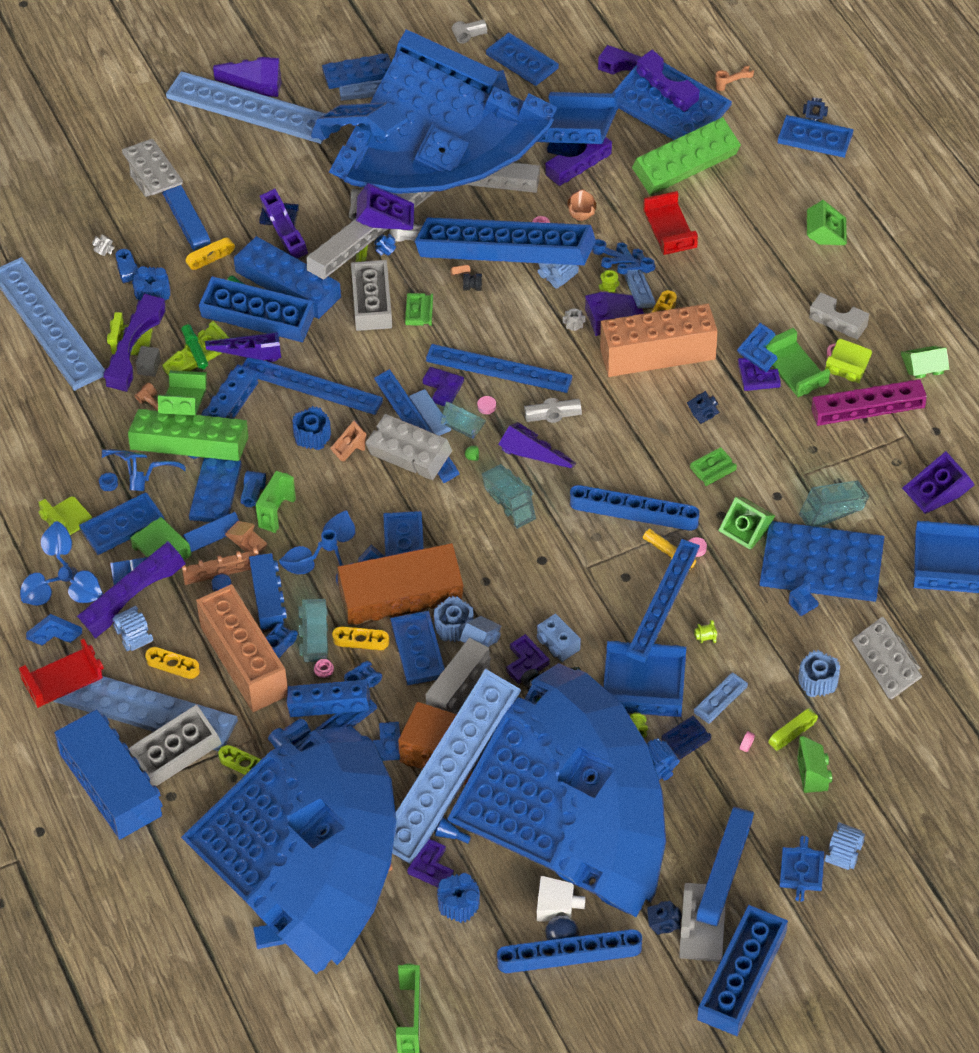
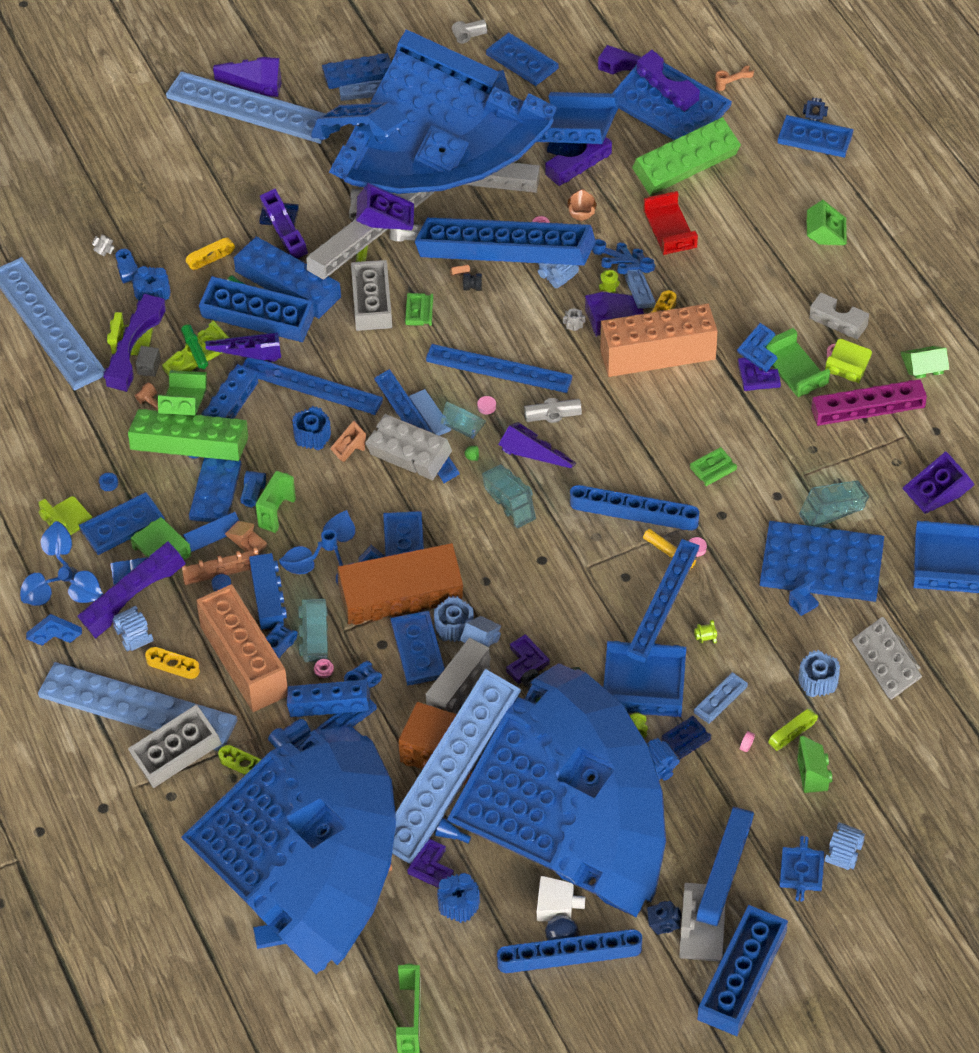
red panel [18,639,104,708] -> none
blue brick [54,709,163,840] -> none
blue plant [101,449,186,491] -> none
light grey bracket [122,139,183,197] -> none
blue beam [162,185,211,251] -> none
yellow beam [332,627,389,650] -> none
blue plate [372,722,400,761] -> none
blue gear [374,234,396,256] -> none
dark purple plate [423,367,464,408] -> none
medium blue brick [537,613,581,662] -> none
dark blue brick [687,391,720,424] -> none
bright green slope [718,497,775,549] -> none

